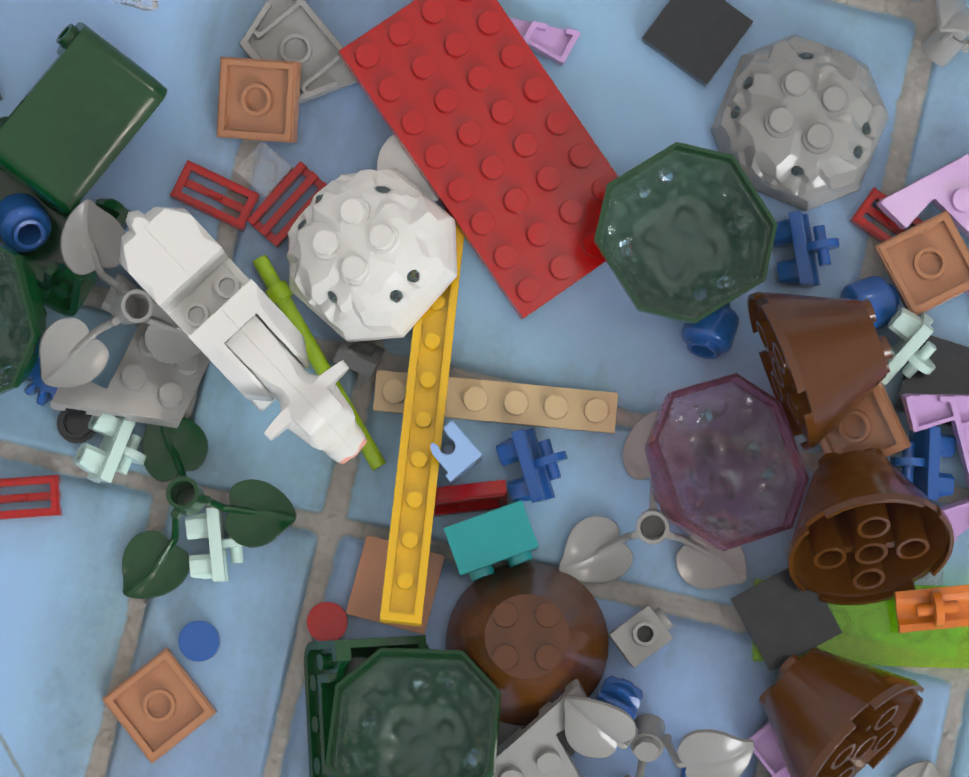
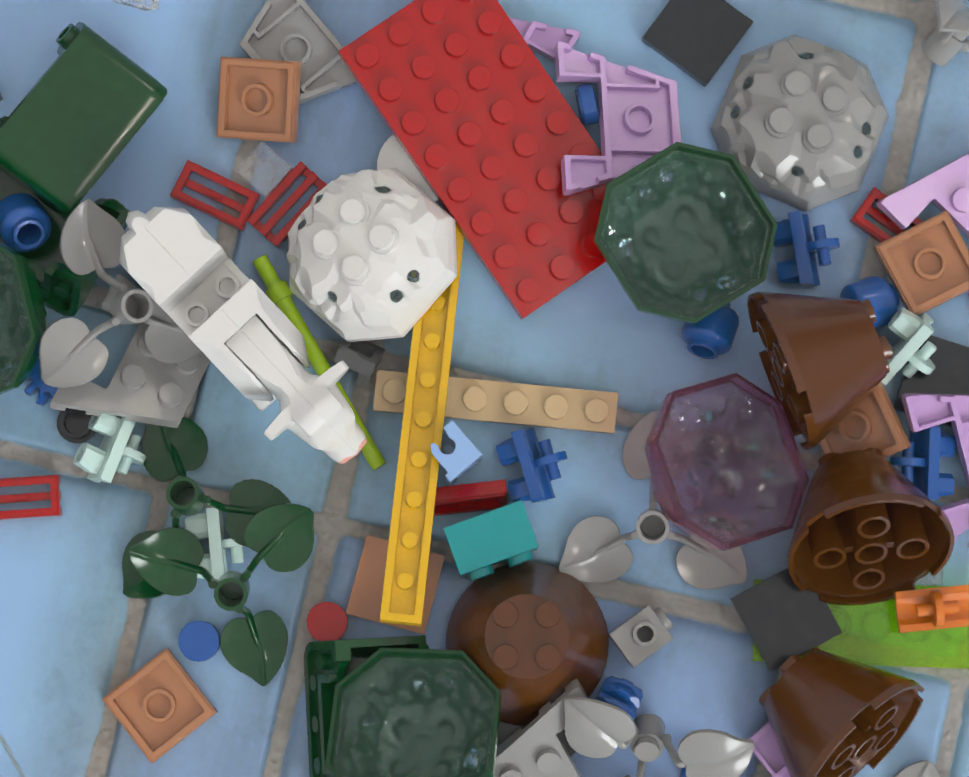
none -> dark green plant [129,503,314,686]
none -> lavender wing [554,42,681,195]
none -> blue tile [575,84,599,126]

